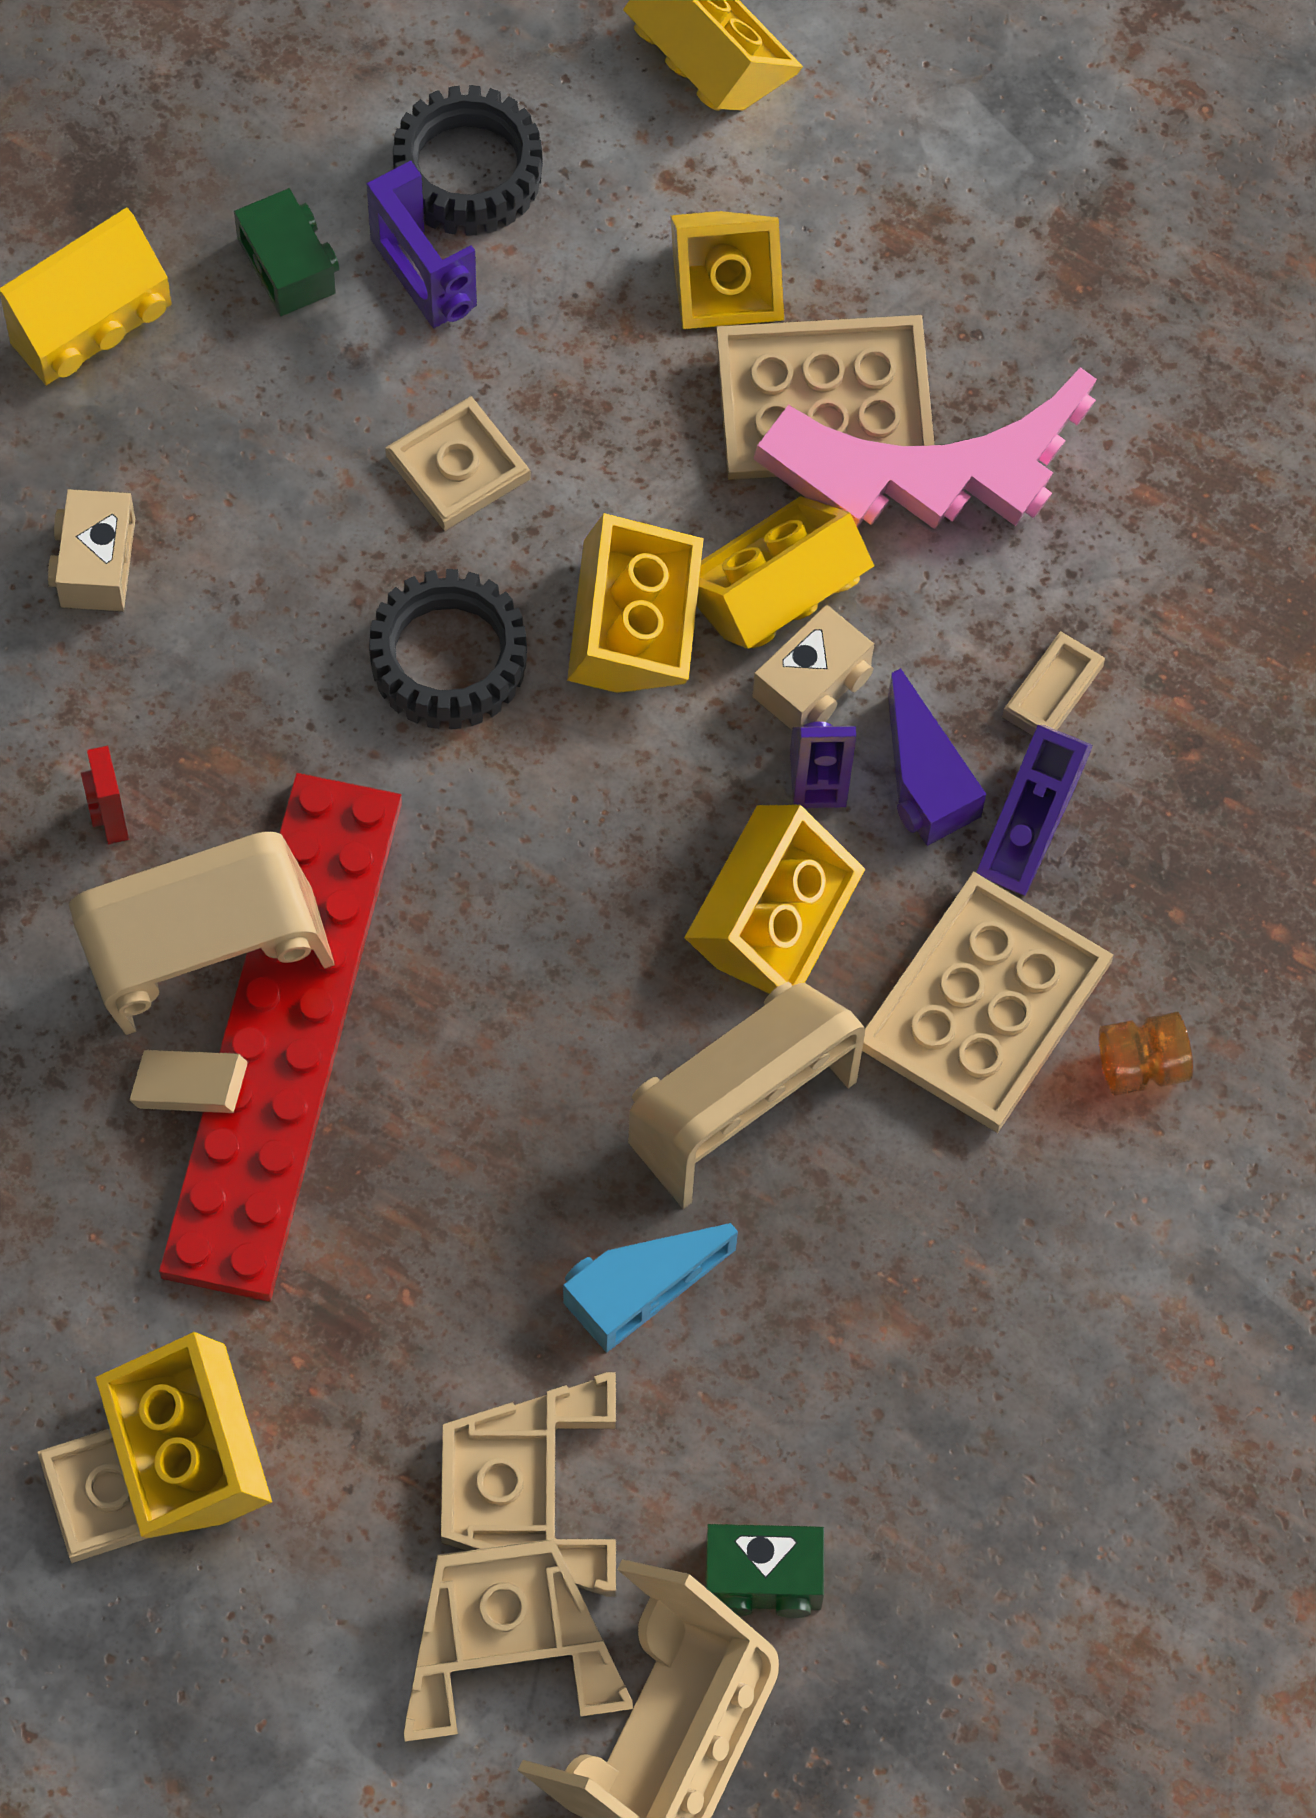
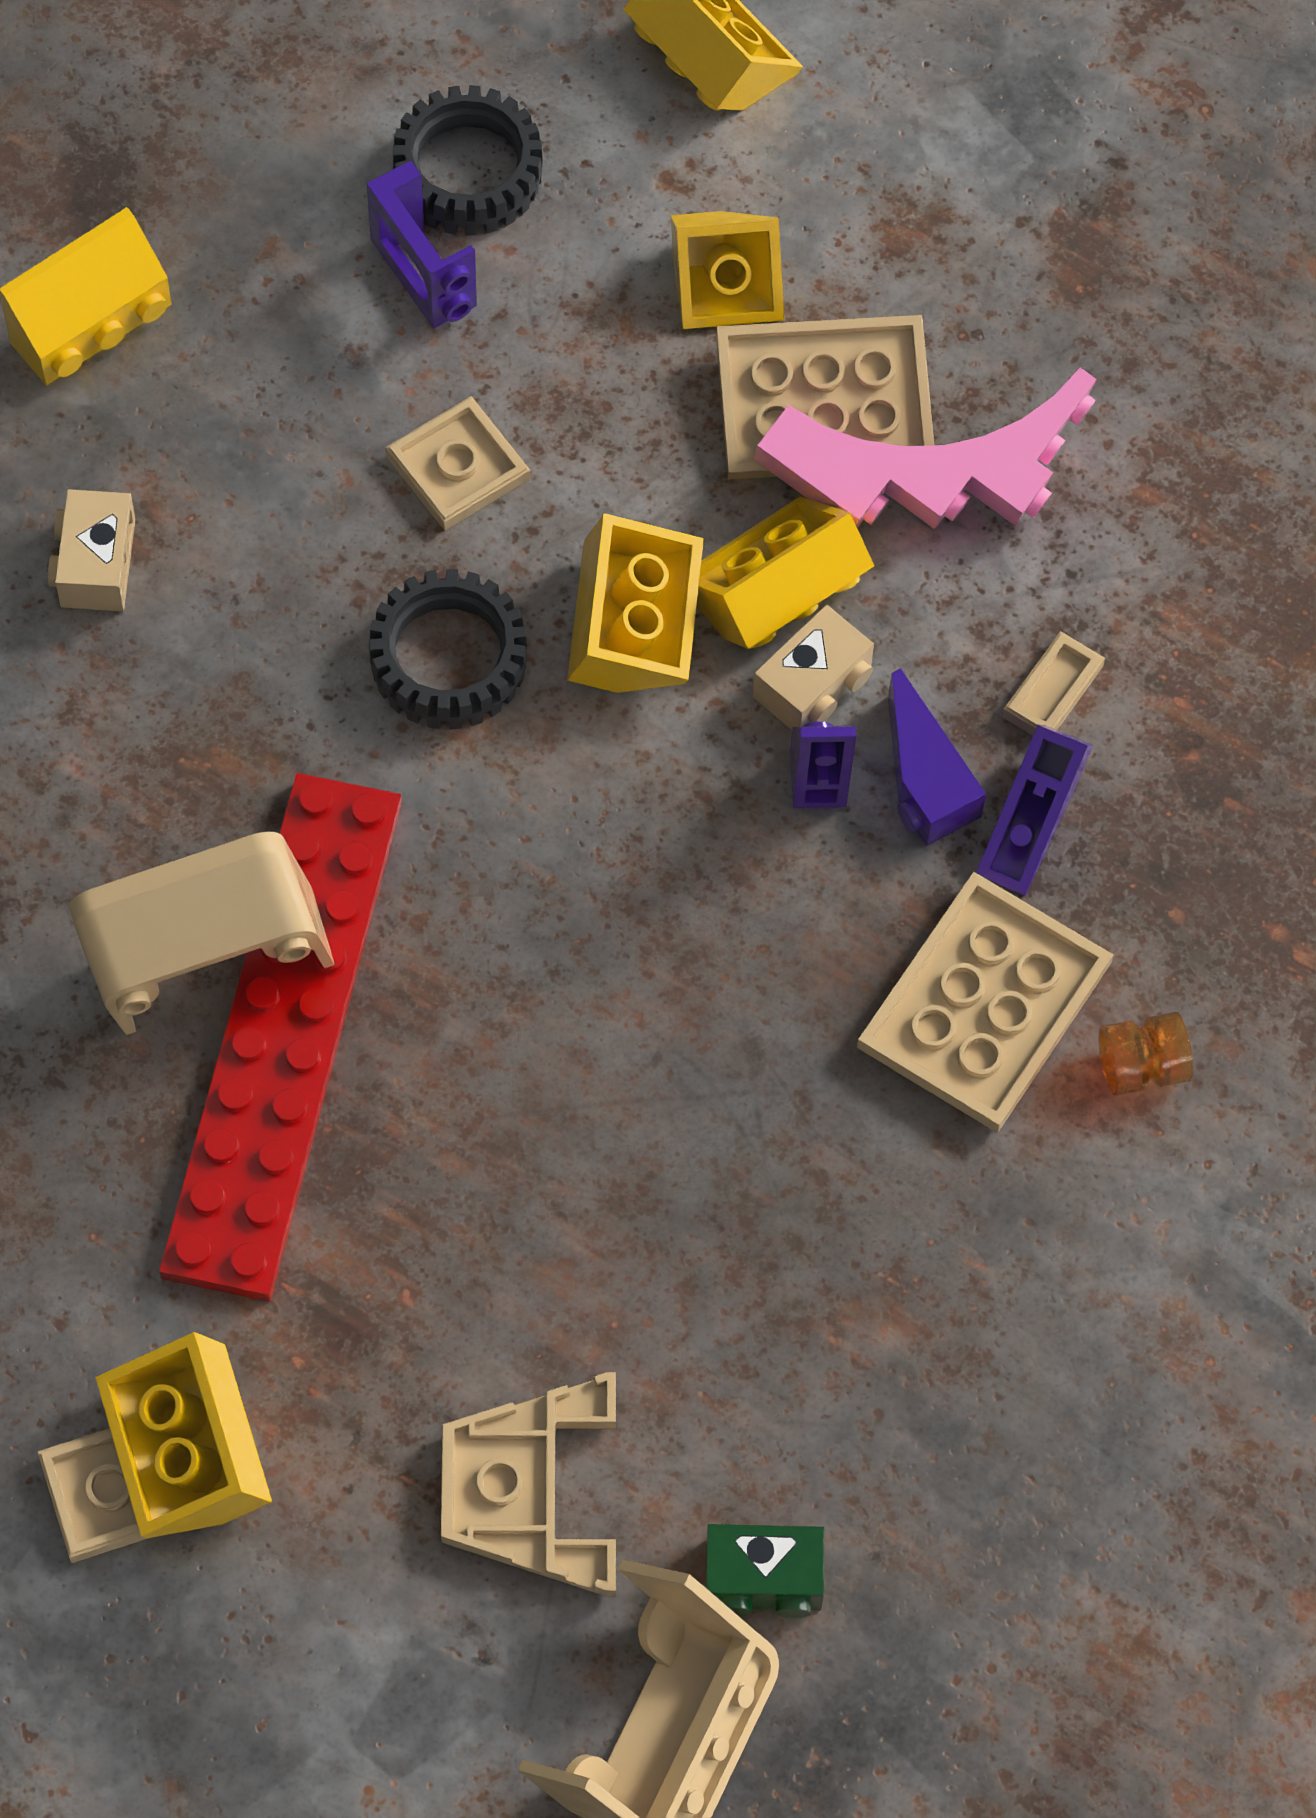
red plate [80,745,129,845] -> none
tan tile [130,1050,248,1113] -> none
dark green brick [234,188,340,317] -> none
tan wing [404,1539,633,1742] -> none
dark azure slope [563,1223,738,1353] -> none
tan windscreen [628,982,866,1209] -> none
yellow slope [684,805,865,994] -> none

